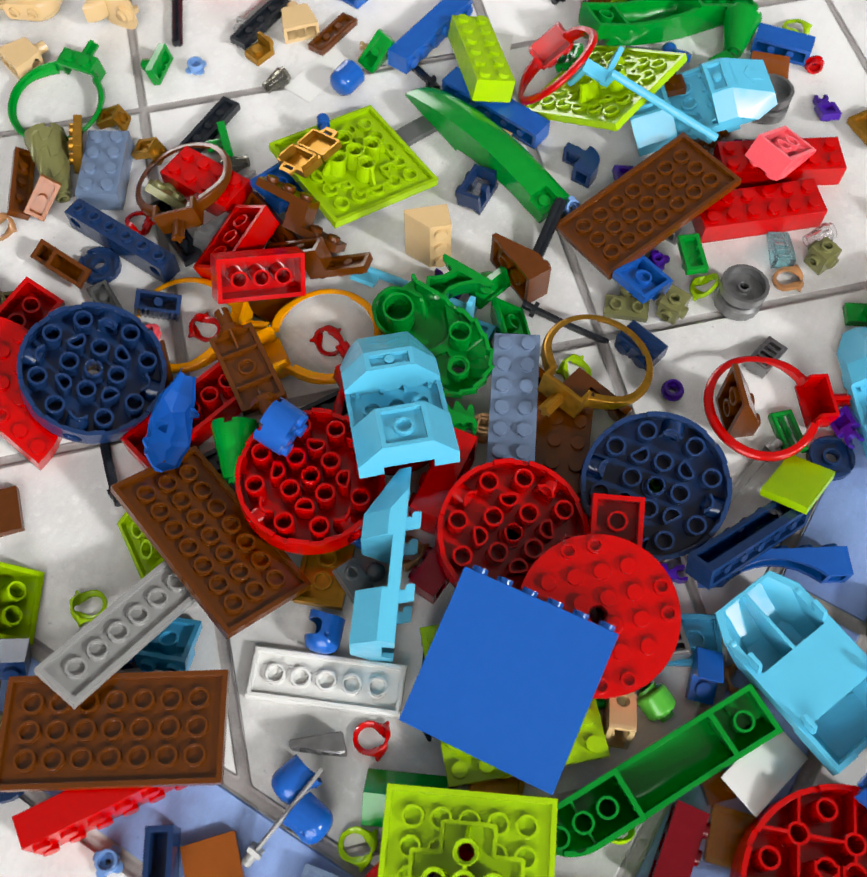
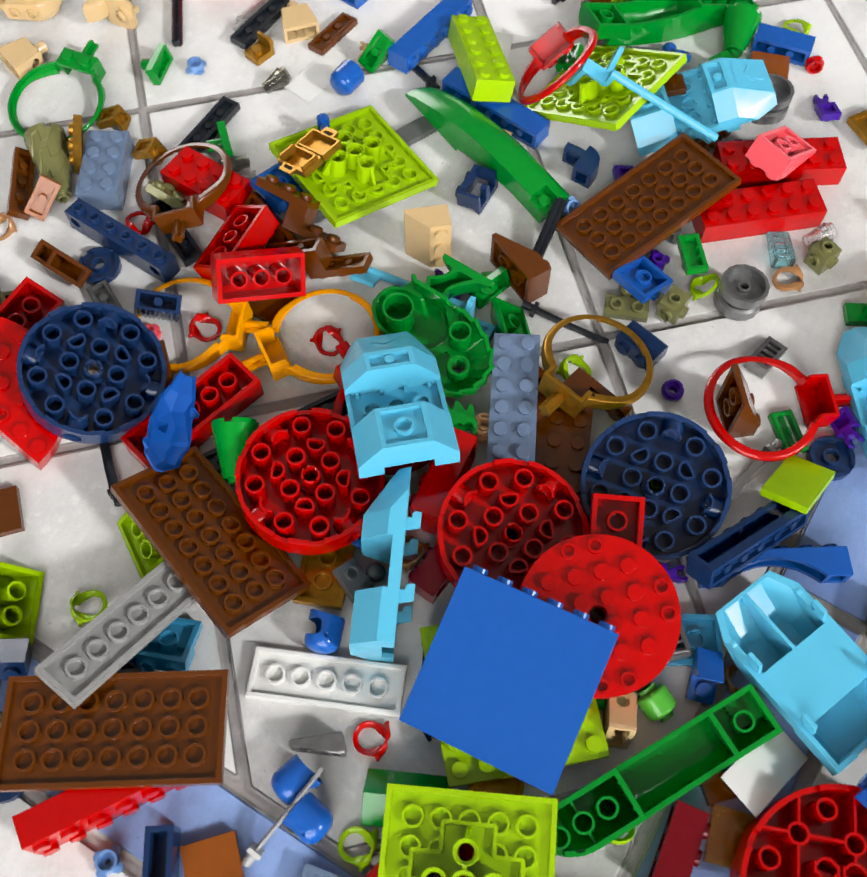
flat silver slope [193,212,229,251] -> none
reddish brown plate [208,307,287,416] -> none
blue brick [253,397,309,457] -> none

